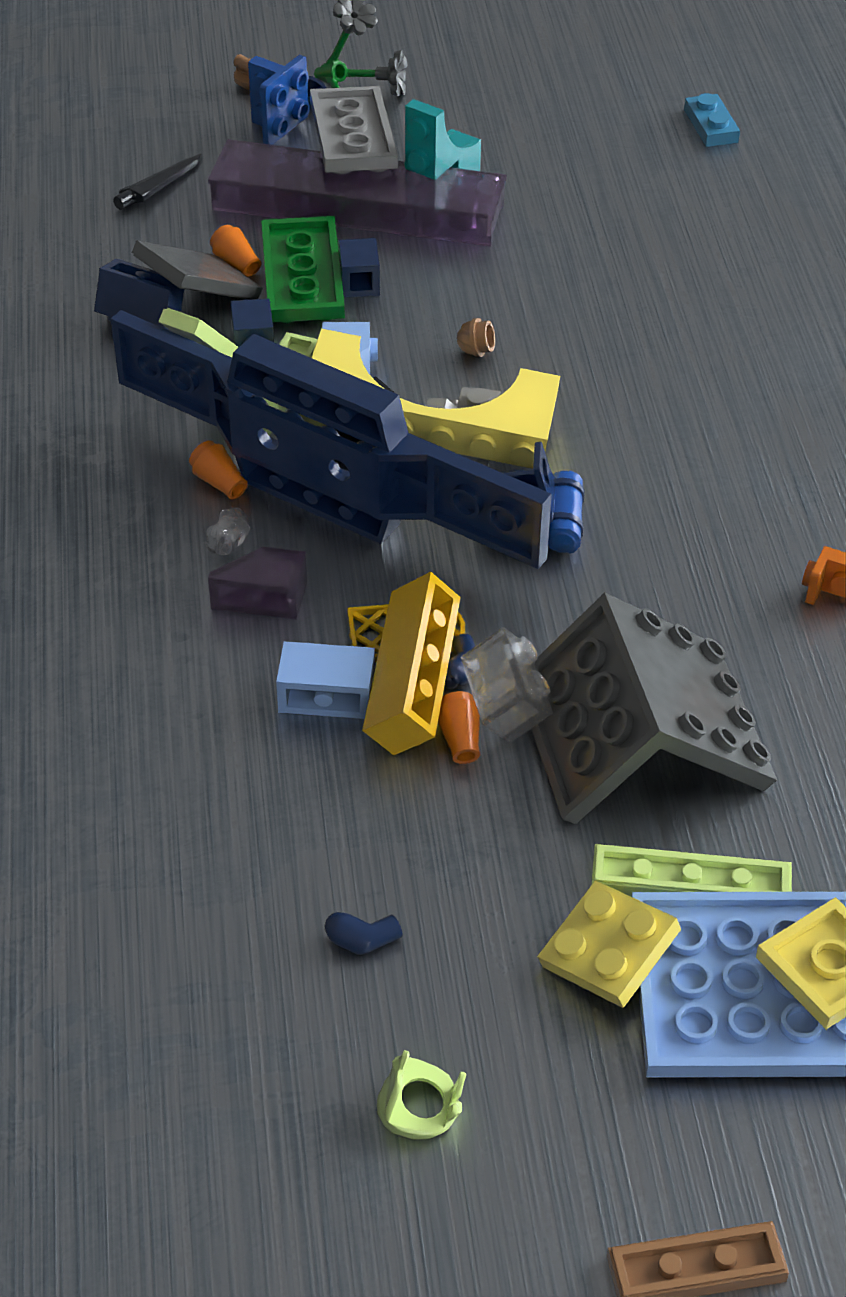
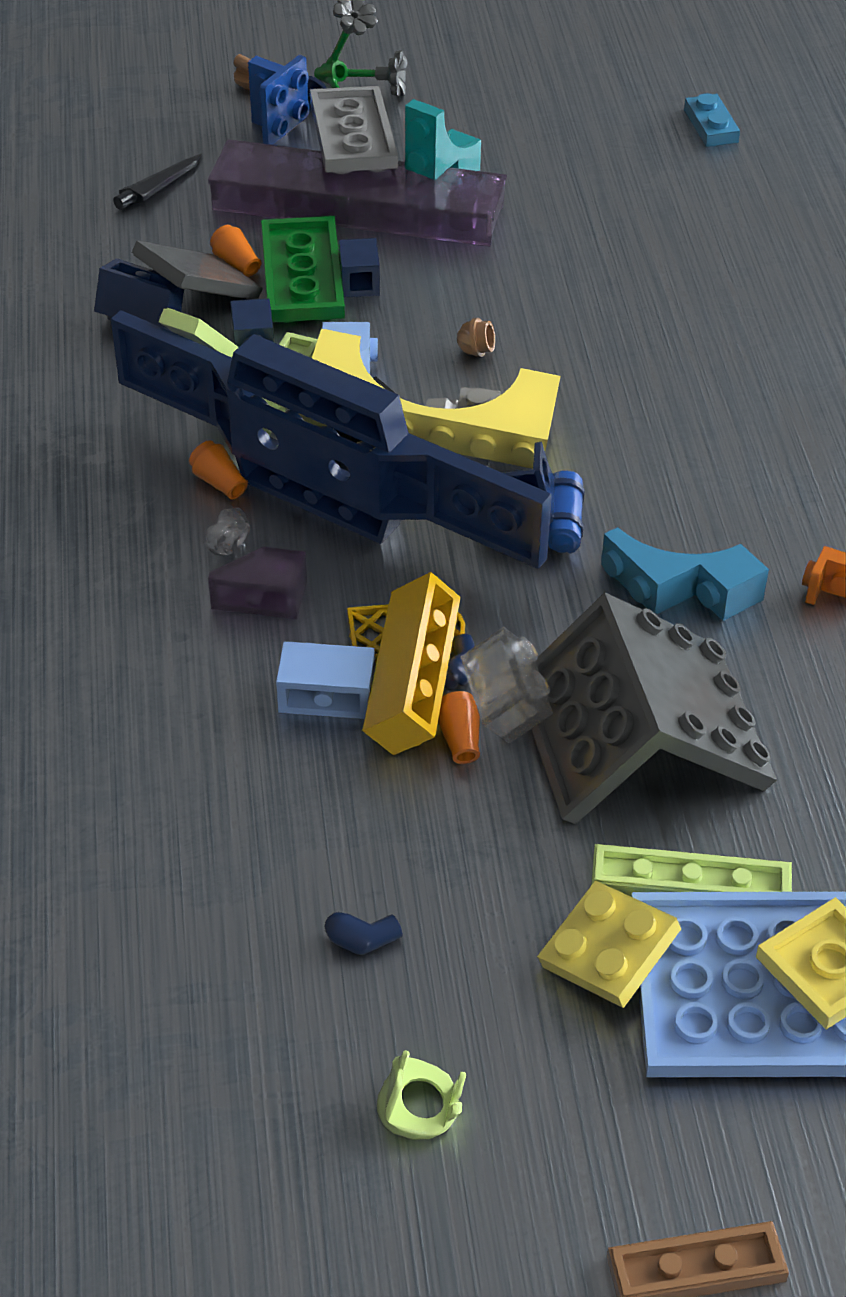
none -> dark azure arch [601,527,769,621]

